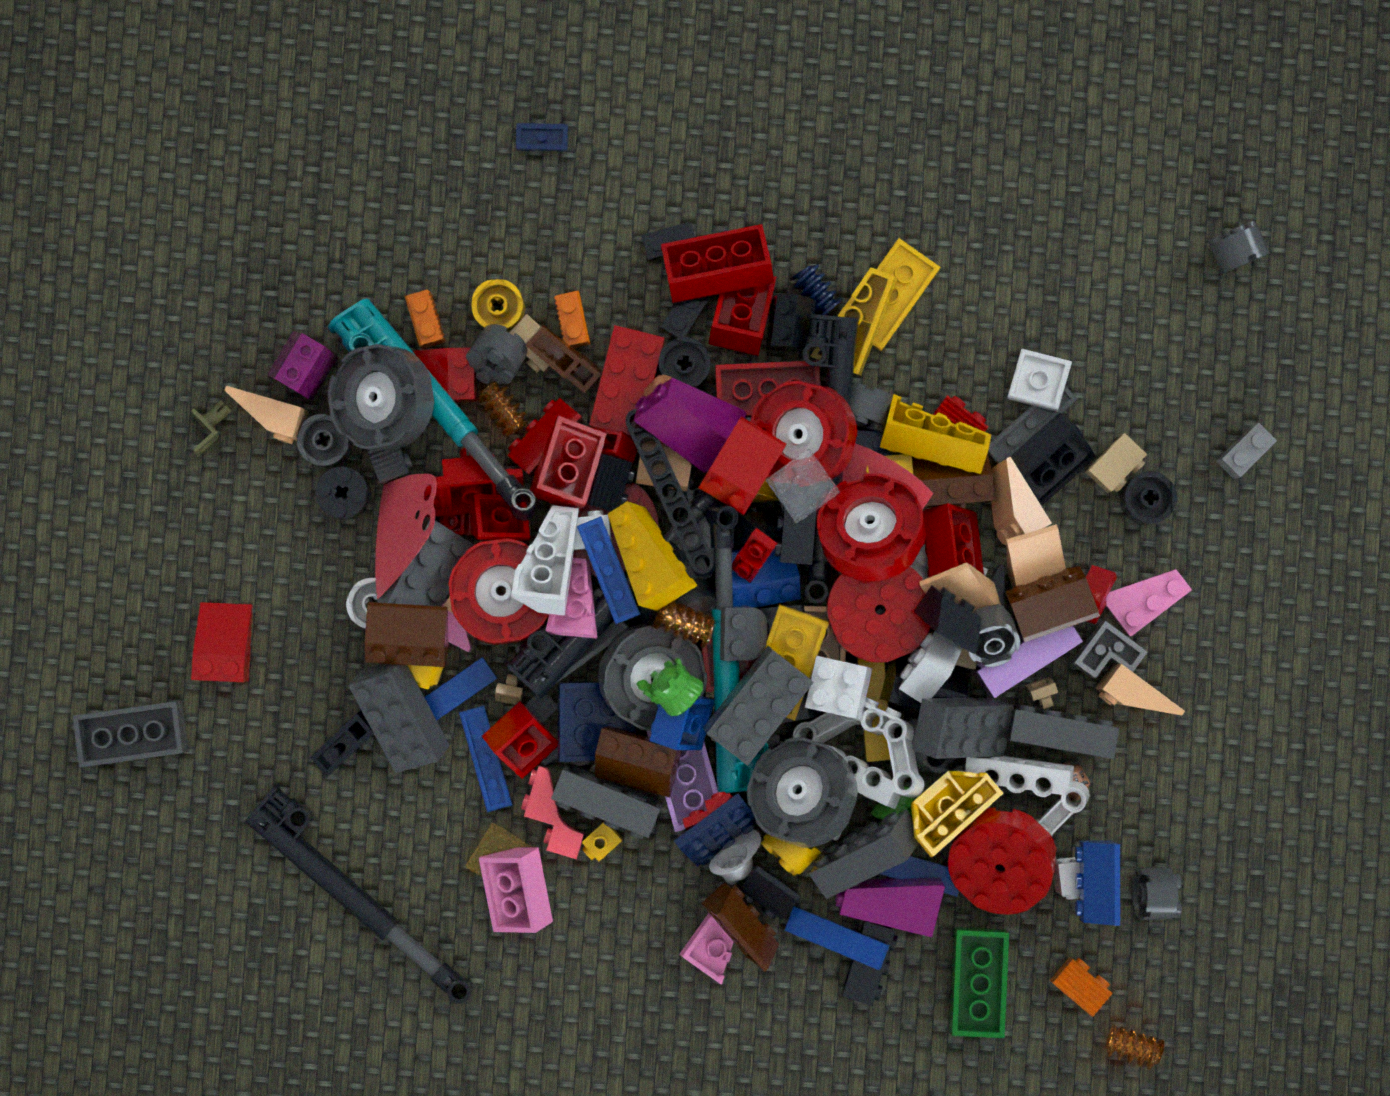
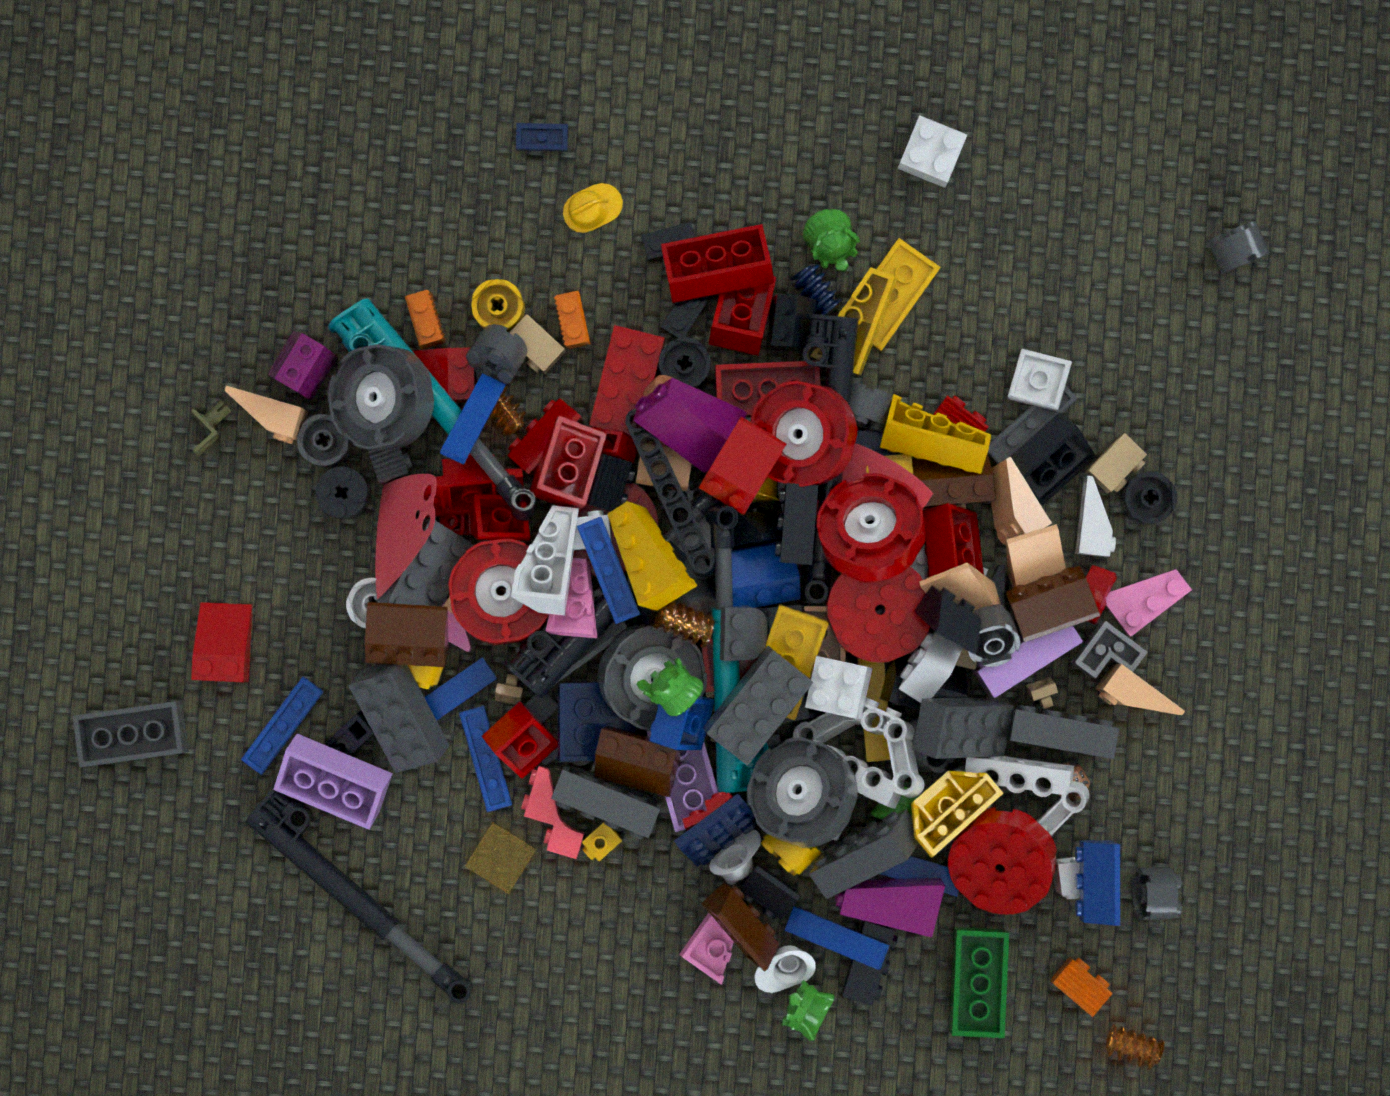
bright pink slope [479,847,553,933] -> none
reddish brown slope [525,324,601,393] -> none
red slope [732,528,778,583] -> none
clear plate [766,449,840,523] -> none
light grey brick [1216,422,1277,479] -> none
none -> blue tile [241,676,325,775]
none -> lavender brick [273,734,393,830]
none -> blue tile [440,373,506,465]
none -> yellow piece [563,183,623,233]
none -> white piece [754,945,816,993]
none -> bright green hair [782,980,834,1041]
none -> bright green hair [803,209,860,272]
none -> white brick [898,115,967,188]
none -> white slope [1075,476,1116,557]

